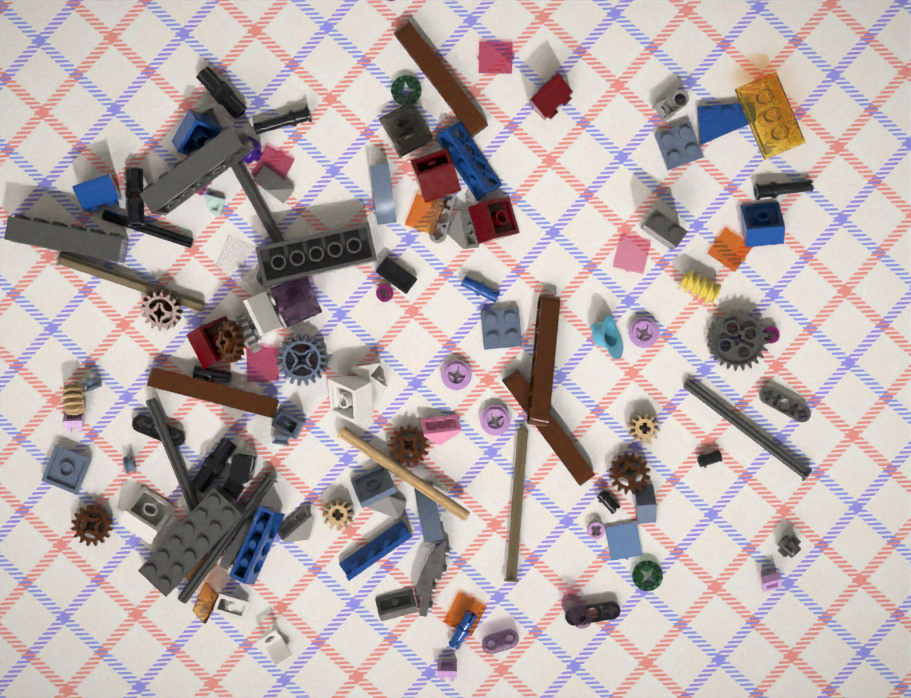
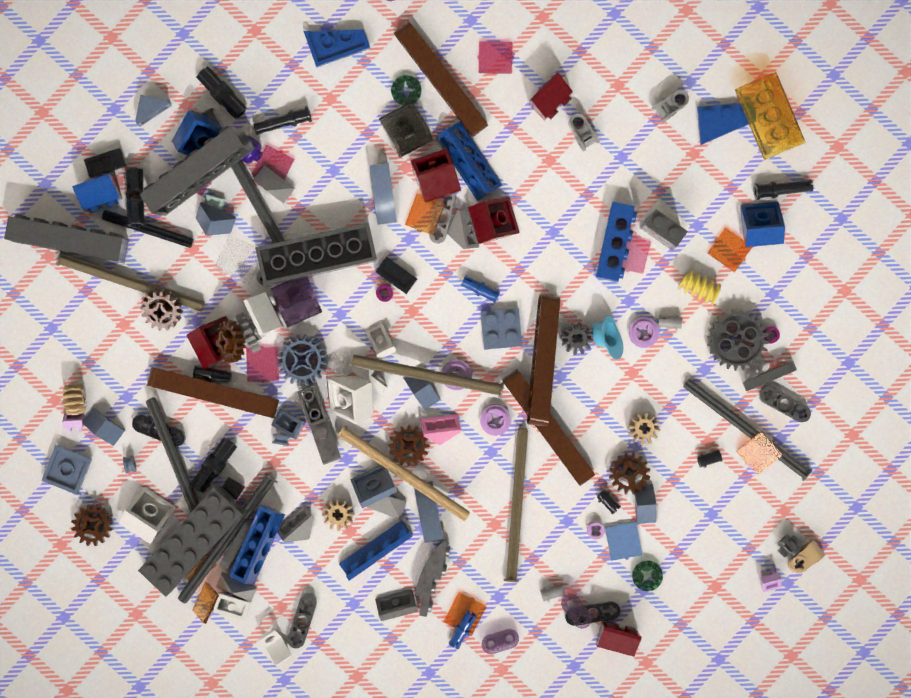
sand blue bush [83,377,102,392] -> none
black arch [228,453,258,484] -> none
lavender tile [437,659,457,681] -> none
sand blue plate [654,121,704,171] -> none
none -> sand blue slope [83,408,125,446]
none -> black plate [84,148,127,178]
none -> sand blue slope [135,95,172,127]
none -> sand blue slope [196,202,236,236]
none -> light grey slope [216,572,257,602]
none -> dark grey beam [288,593,317,649]
none -> flat silver slope [297,385,342,465]
none -> blue wing [303,29,370,68]
none -> dark tan axle [351,355,504,398]
none -> white slope [366,323,396,360]
none -> sand blue slope [403,377,440,410]
none -> light grey pin [540,584,566,602]
none -> dark grey gear [561,322,593,355]
none -> light grey piece [568,113,600,152]
none -> blue brick [595,202,637,283]
none -> dark red slope [596,621,642,657]
none -> light grey pin [658,315,682,330]
none -> clear orange piece [736,431,783,475]
none -> dark grey beam [742,361,797,391]
none -> tan piece [788,539,825,573]

